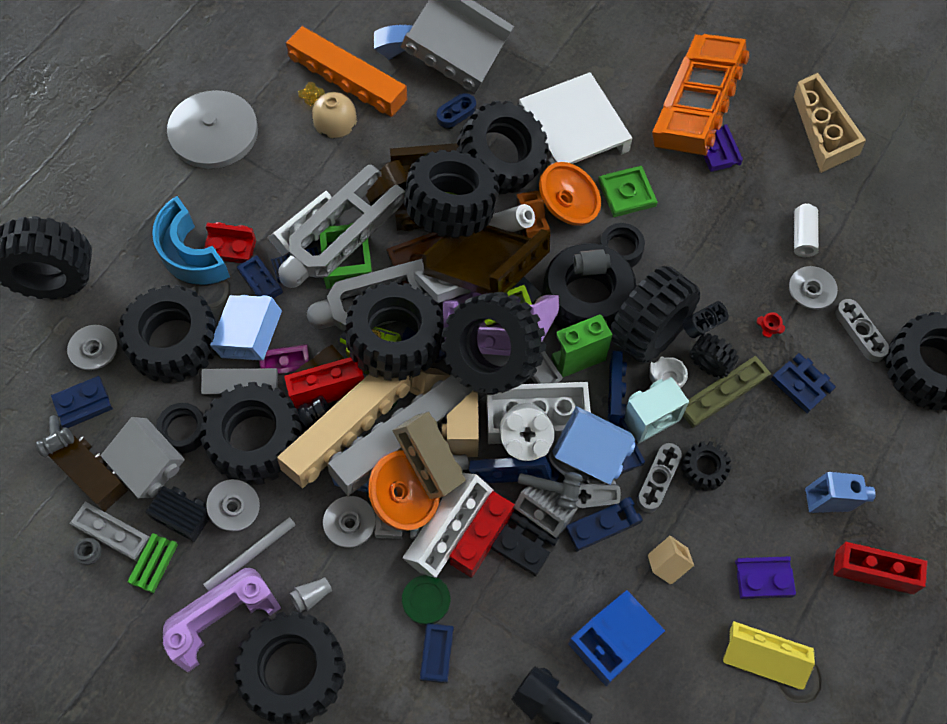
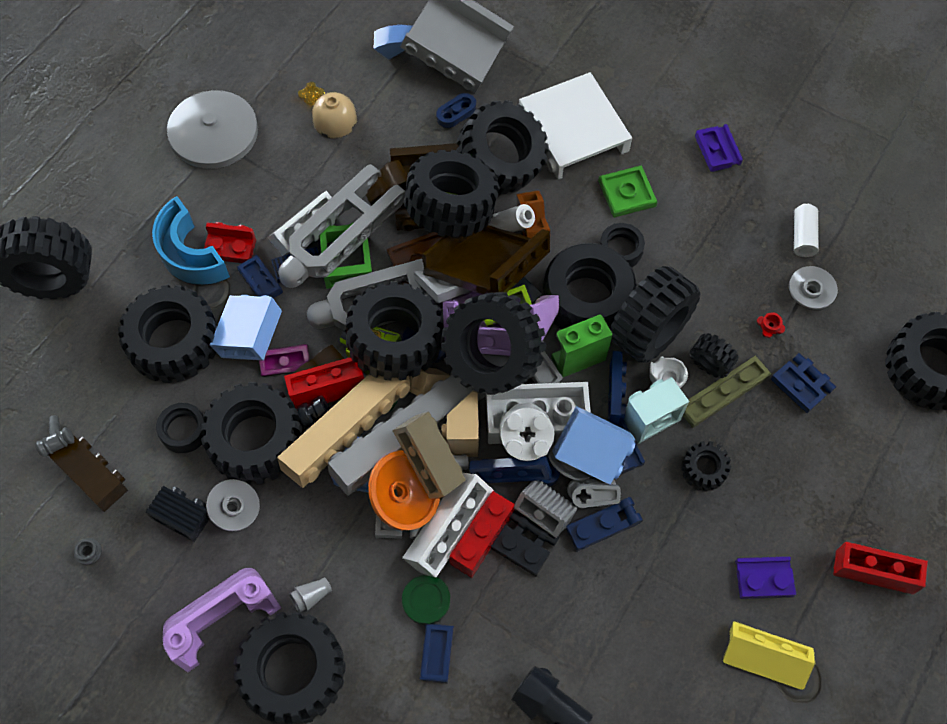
dark blue plate [51,376,113,428] -> none
light grey dish [67,325,118,370] -> none
light grey tile [70,501,150,562] -> none
light grey brick [100,417,185,498] -> none
bright green tile [128,533,178,593] -> none
light grey tile [201,368,278,394] -> none
light grey piece [203,517,295,591] -> none
orange brick [286,26,407,117] -> none
light grey dish [323,496,376,548] -> none
dark grey piece [518,472,583,510] -> none
orange dish [539,162,601,226] -> none
blue slope [568,590,665,686] -> none
dark grey brick [573,249,611,276] -> none
light grey beam [637,443,682,513] -> none
tan panel [648,536,694,584] -> none
orange window [652,34,749,156] -> none
black beam [683,301,729,338] -> none
tan wedge [794,73,866,173] -> none
medium blue torso [805,472,875,513] -> none
light grey beam [835,299,889,362] -> none

